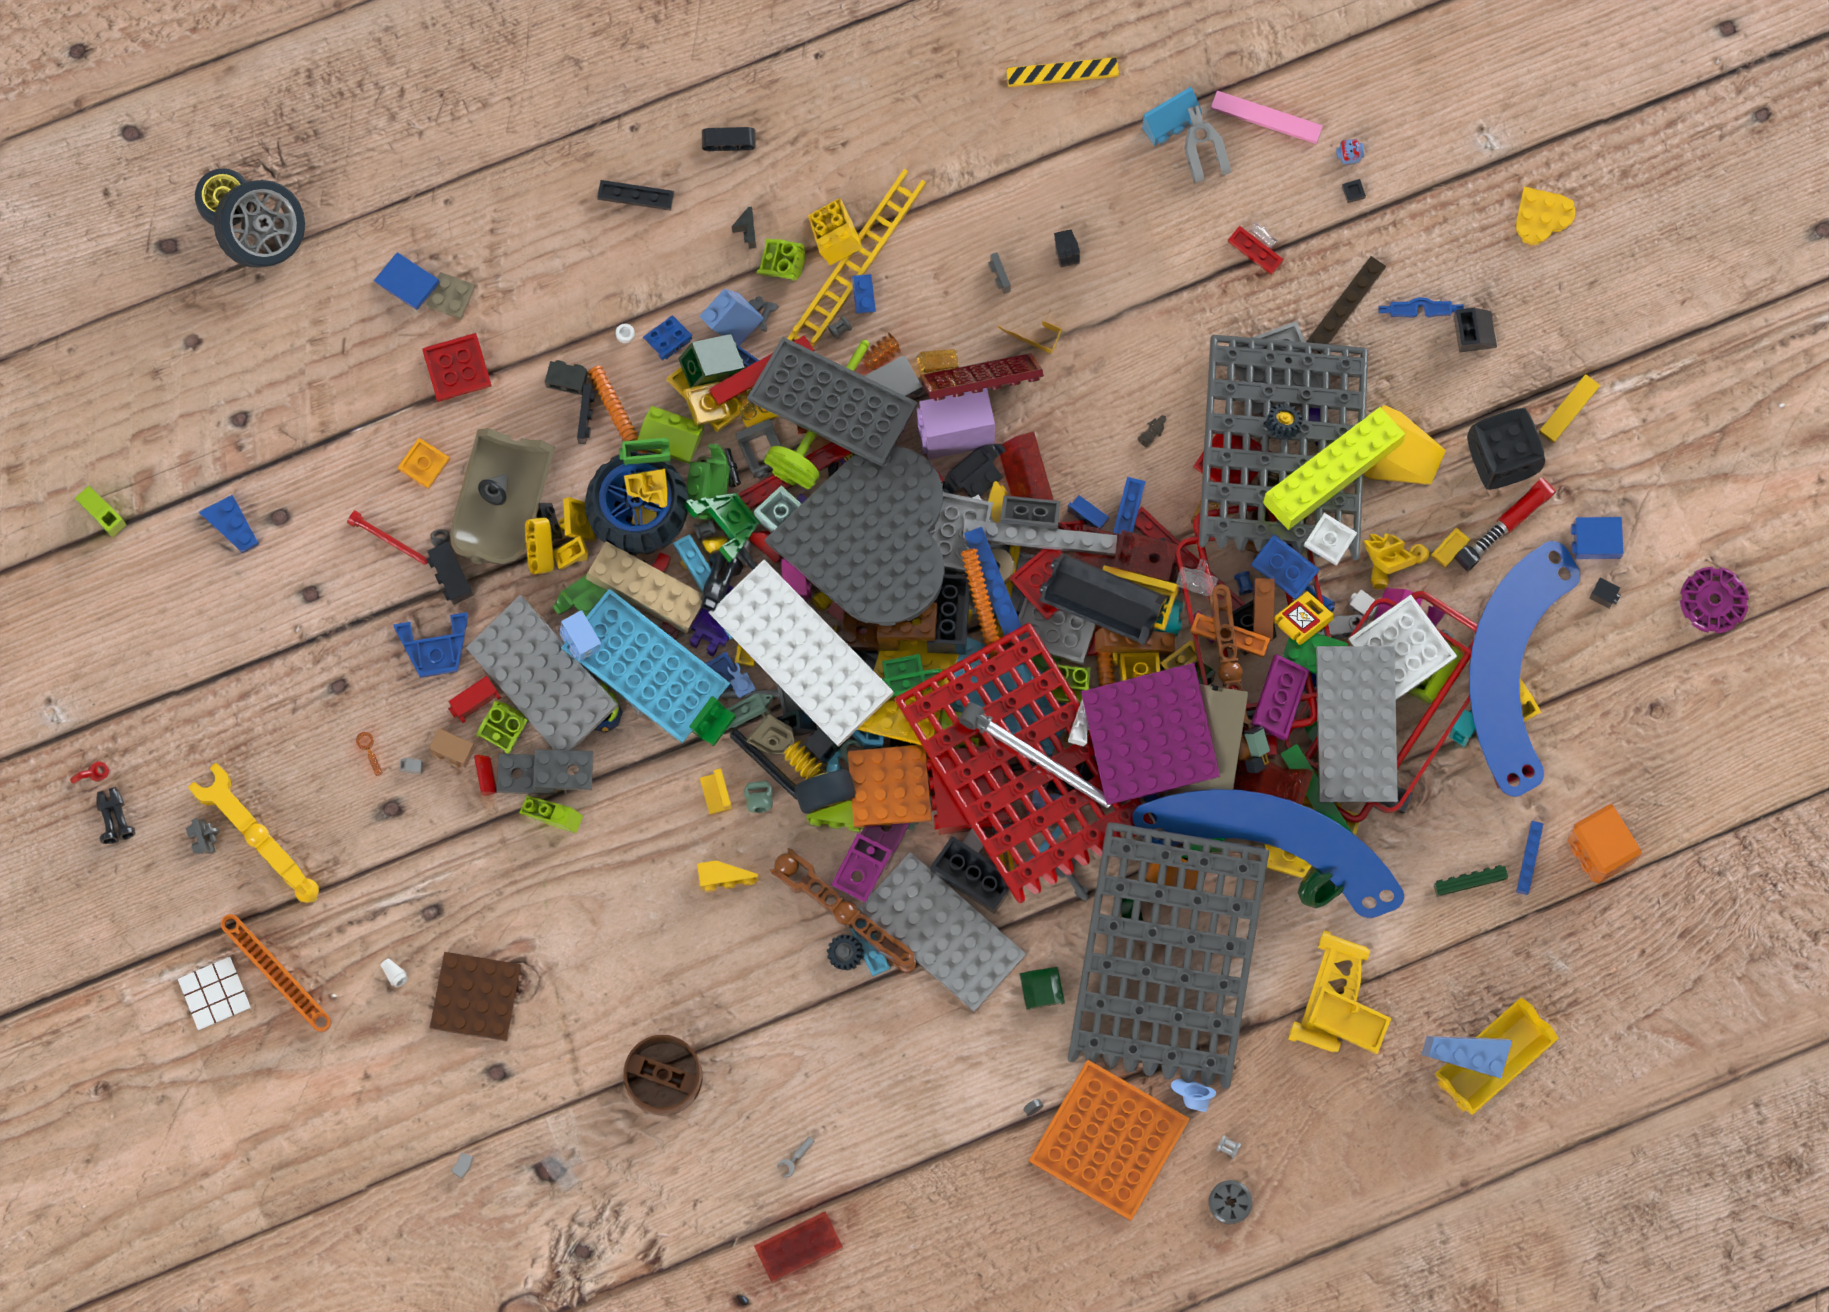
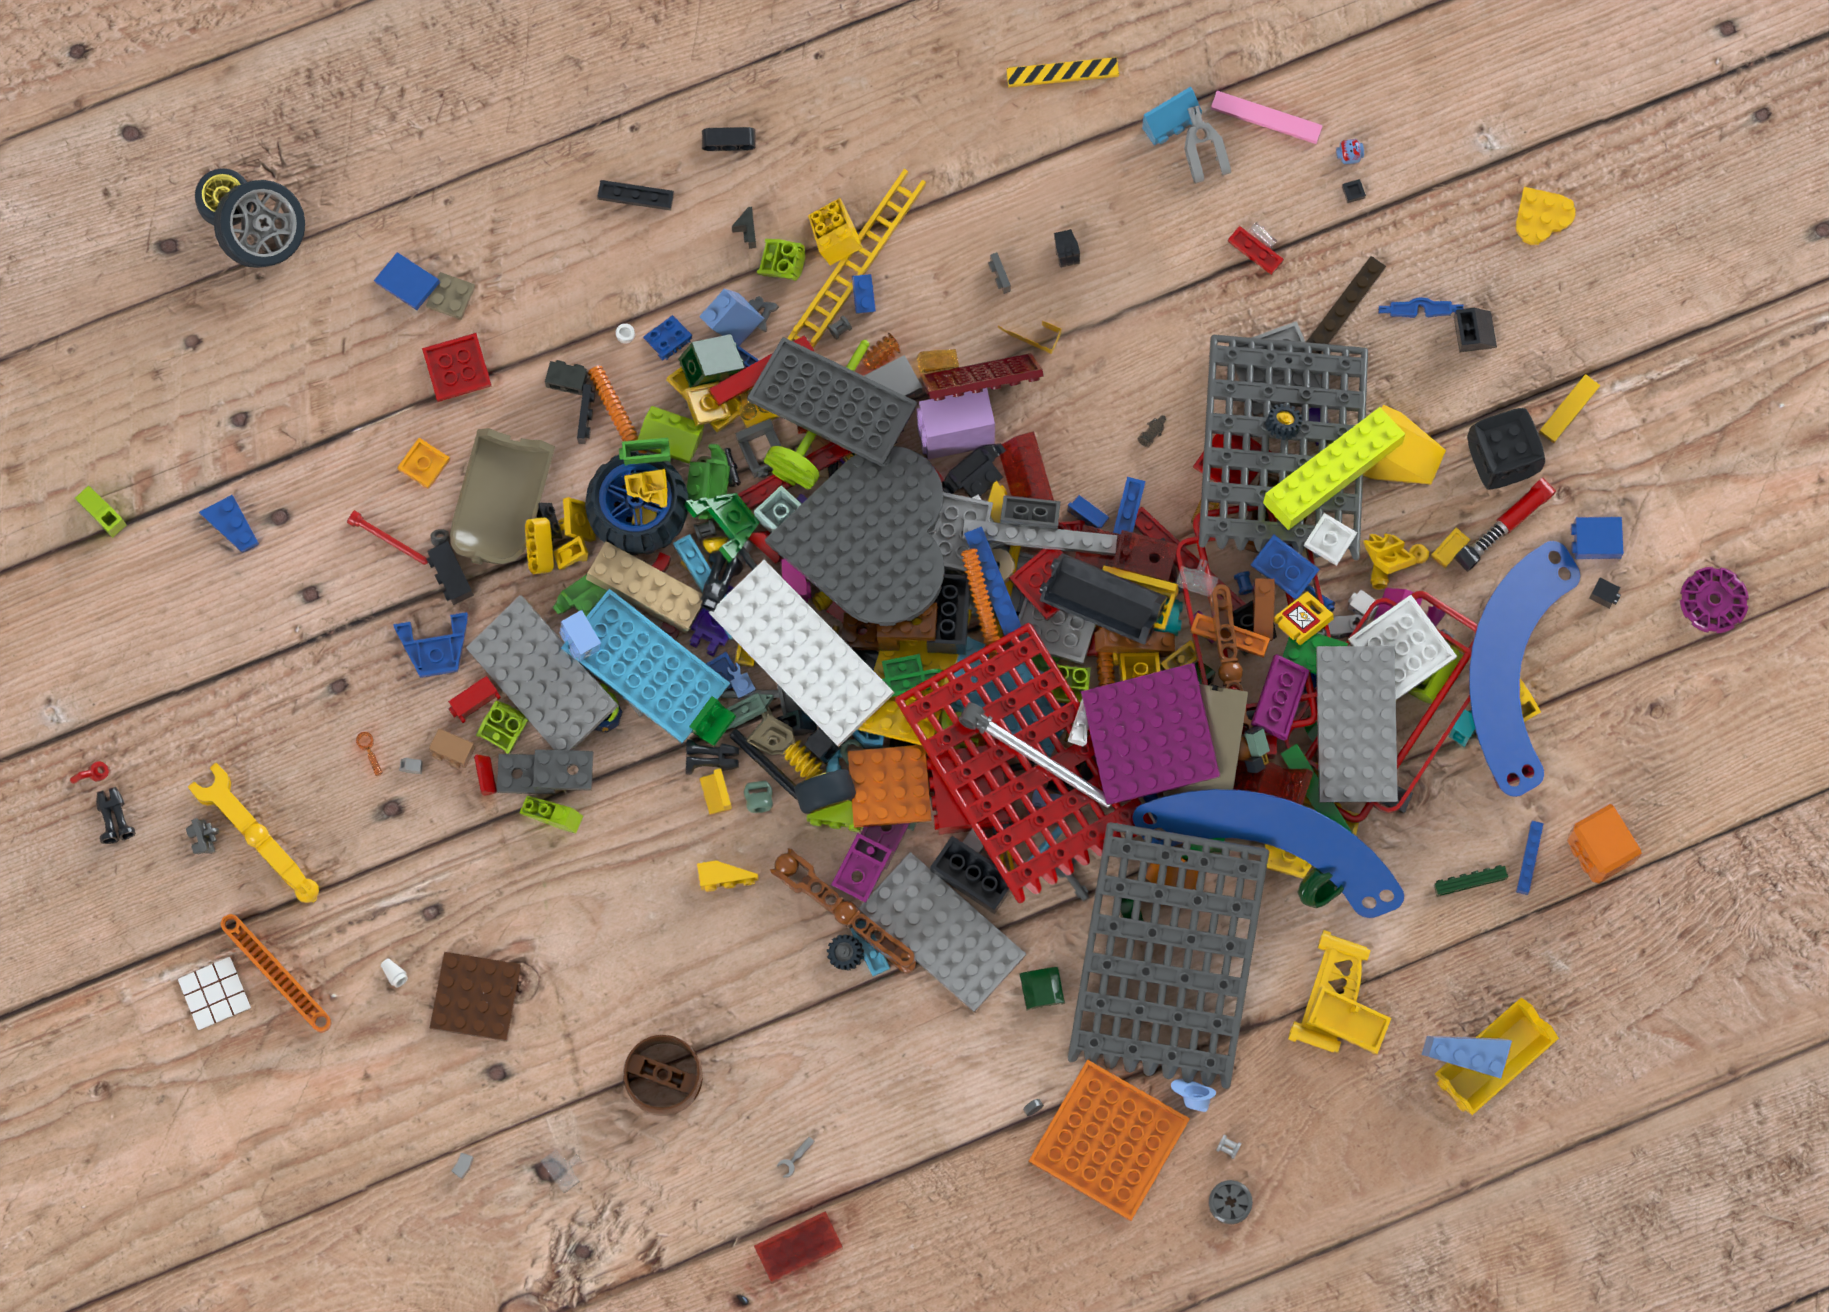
dark grey hat [478,474,507,505] -> none
none -> black piece [685,739,739,775]

